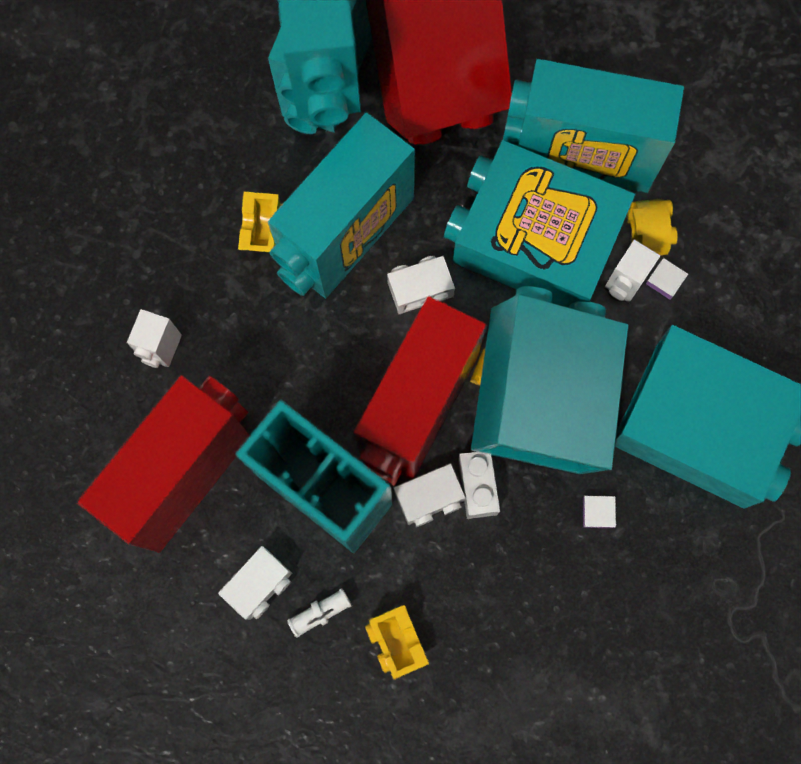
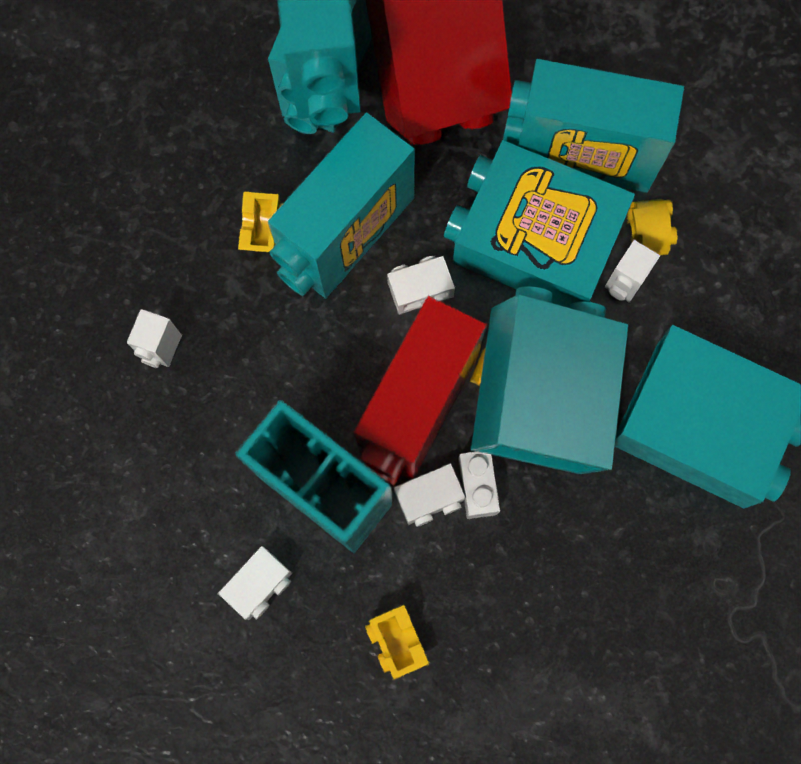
red brick [77,376,250,553] -> none
white pin [287,588,352,638] -> none
white tile [583,496,616,528] -> none
white tile [646,258,688,300] -> none

